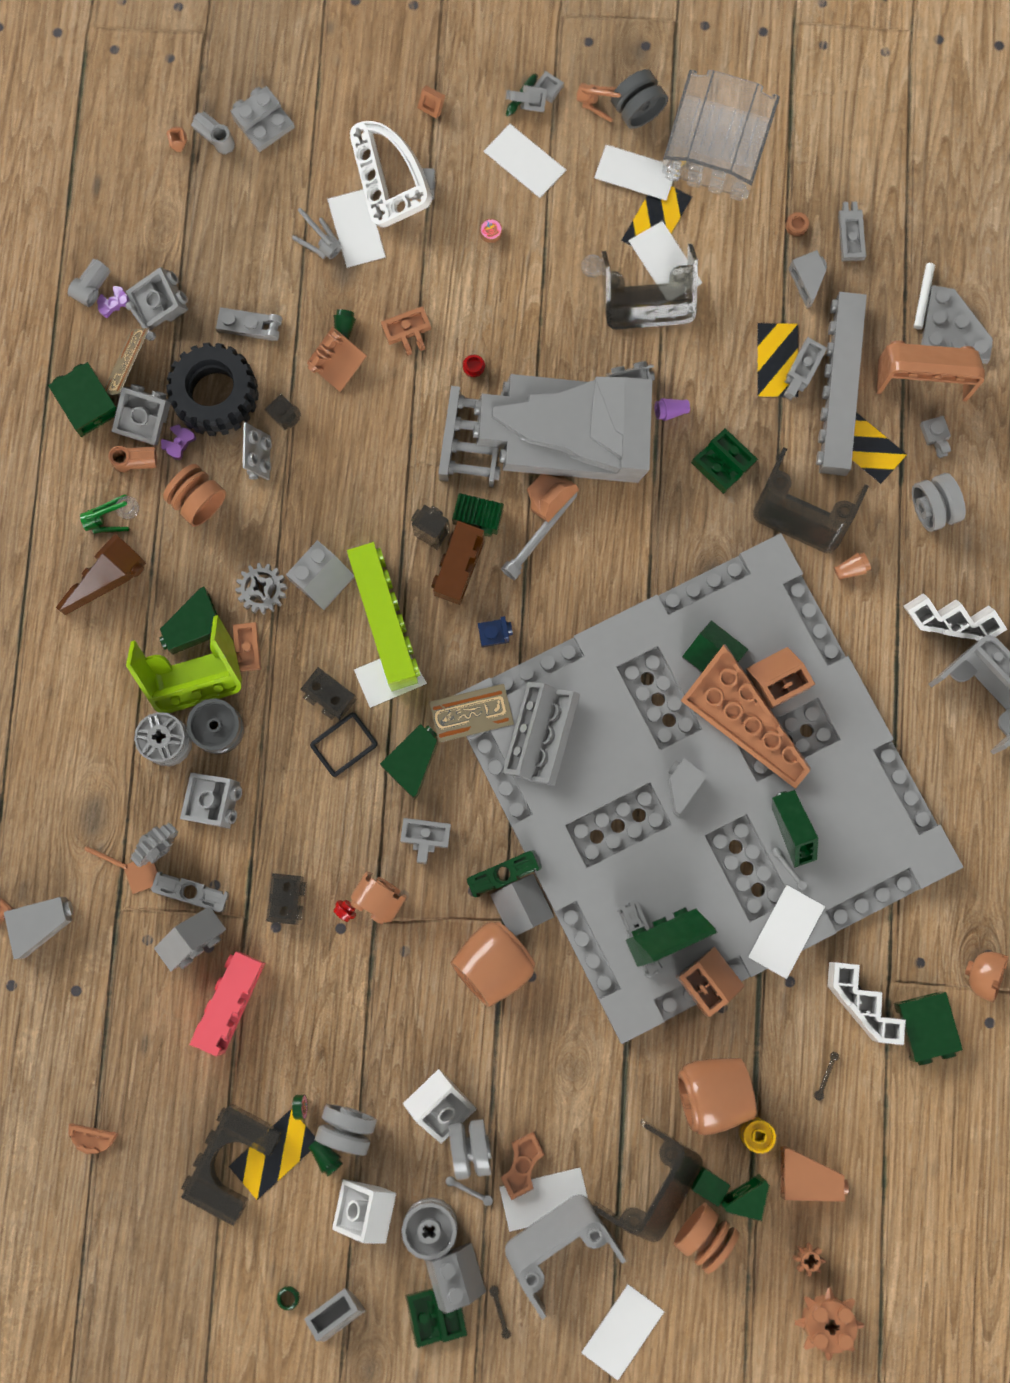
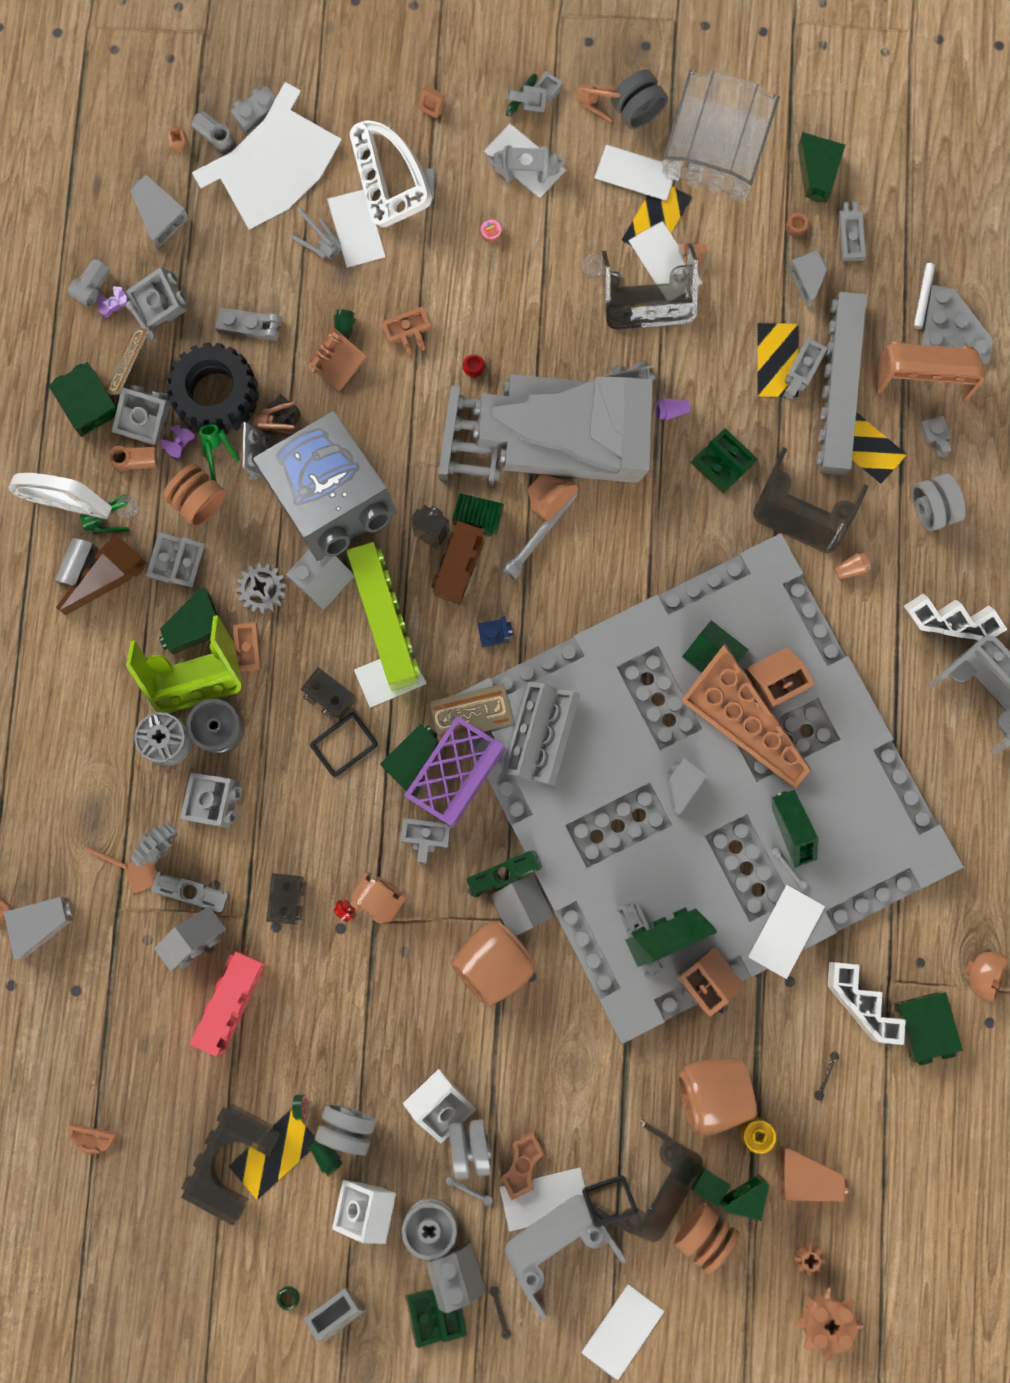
none -> white beam [8,473,112,519]
none -> light grey brick [54,538,98,588]
none -> light grey slope [130,175,189,250]
none -> light grey slope [145,532,205,588]
none -> white sticker [192,82,341,230]
none -> green plant [199,425,240,482]
none -> brick [253,411,397,561]
none -> nougat plant [254,401,296,436]
none -> medium lavender fence [404,716,506,829]
none -> light grey piece [487,146,566,184]
none -> black piece [582,1175,638,1227]
none -> nougat tile [679,242,707,265]
none -> dark green slope [797,132,845,203]

